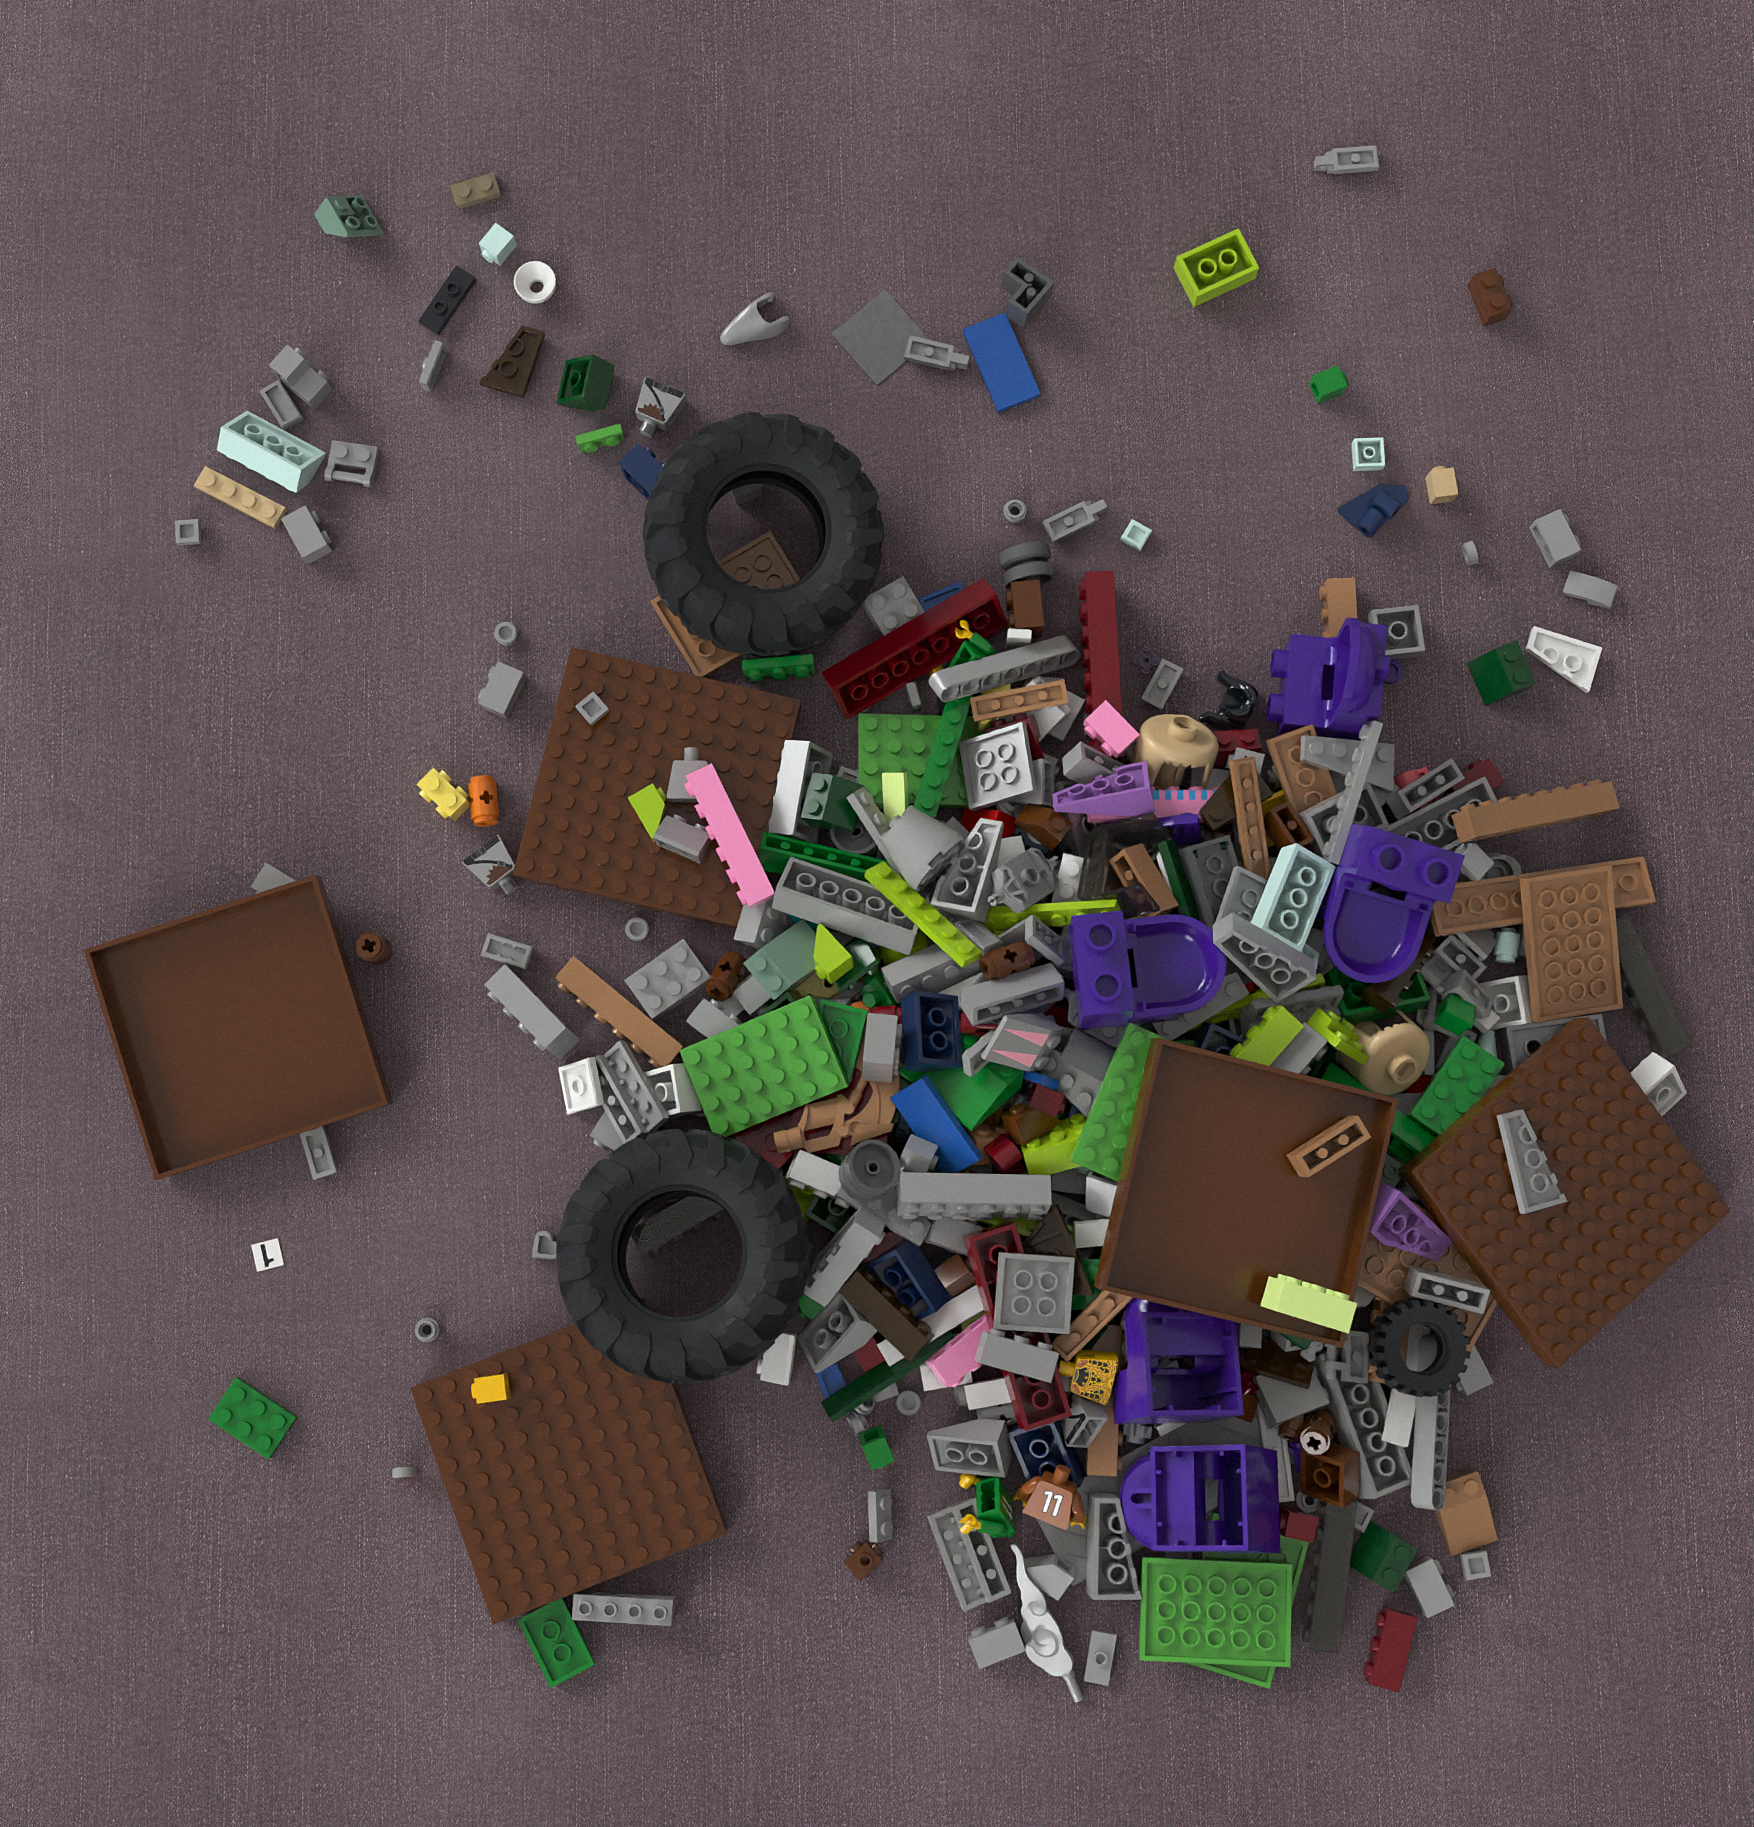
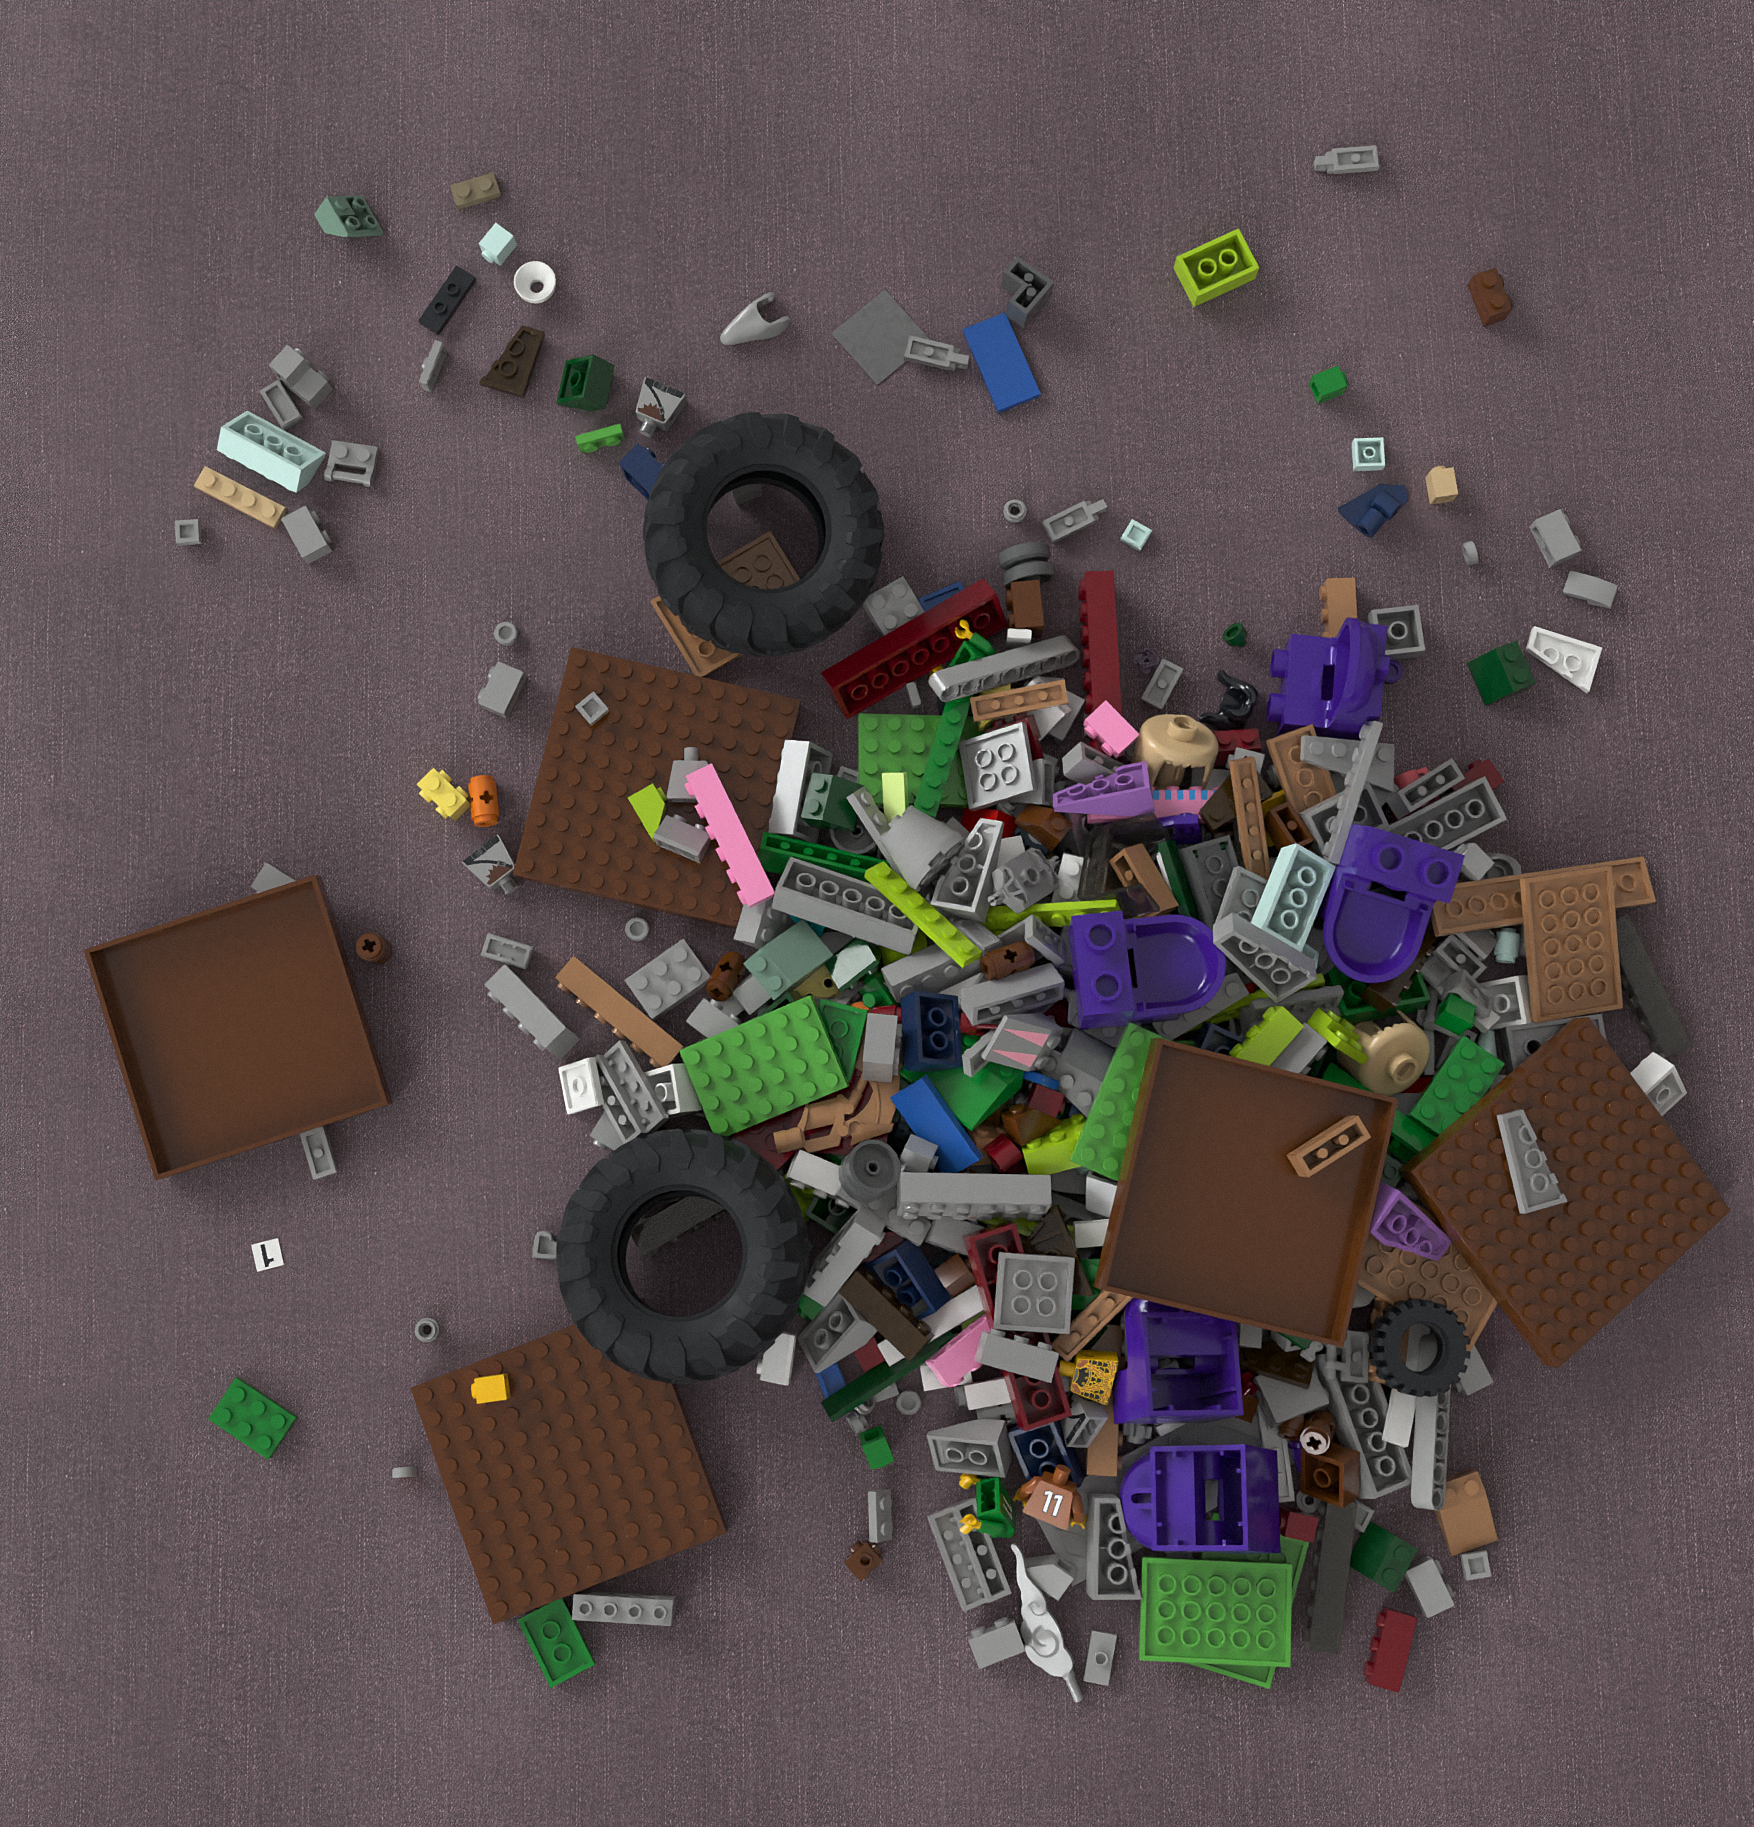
green plate [742,654,815,683] -> none
lime slope [813,924,854,984] -> none
yellowish green brick [1260,1274,1357,1334] -> none
light grey brick [1404,1265,1490,1314] -> none
medium nougat brick [1452,779,1620,843] -> none
none -> dark green tile [1222,623,1247,648]

